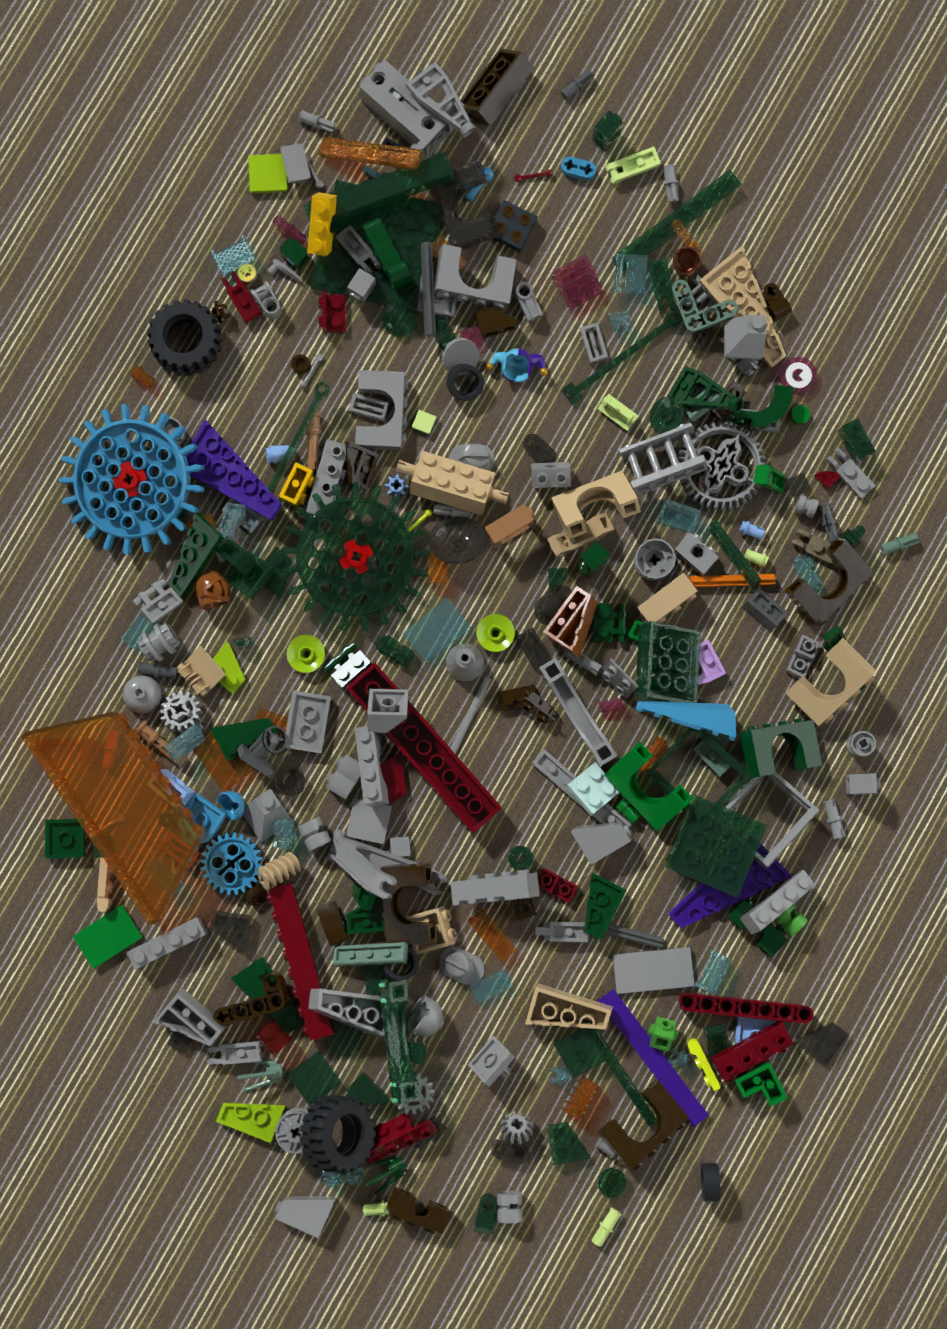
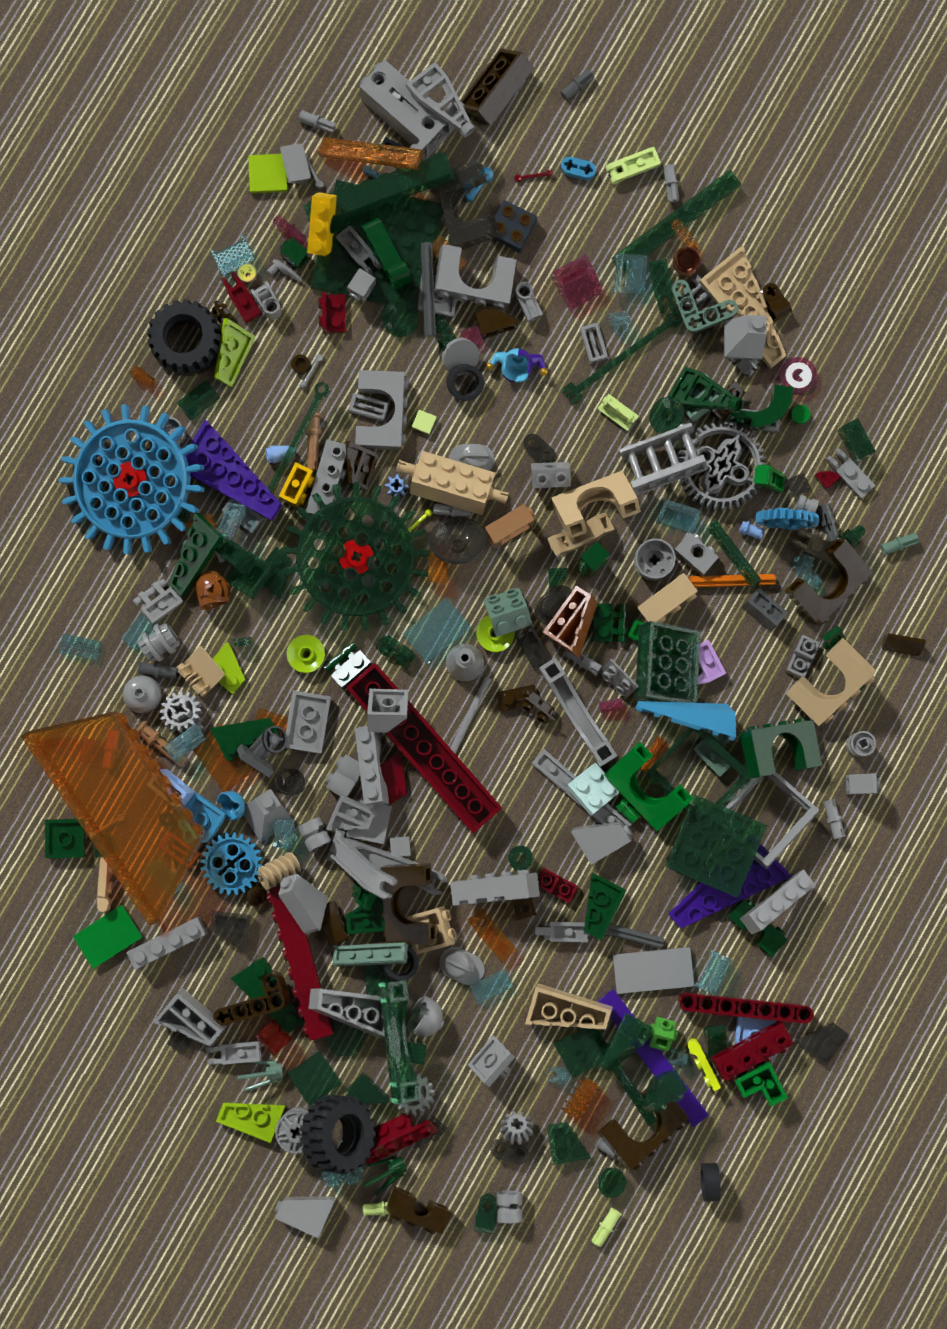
clear green brick [592,110,623,152] -> none
yellowish green pin [743,549,769,568] -> none
bright green wheel [773,904,808,937] -> none
none -> clear light blue tile [59,634,101,660]
none -> clear green slope [177,380,220,420]
none -> lime wing [214,318,256,387]
none -> light grey slope [278,874,328,935]
none -> light grey wing [326,795,377,830]
none -> sand green bracket [484,588,533,637]
none -> clear green slope [600,1014,652,1072]
none -> clear green slope [643,1069,688,1112]
none -> dark azure gear [756,508,819,530]
none -> dark brown slope [882,633,926,656]

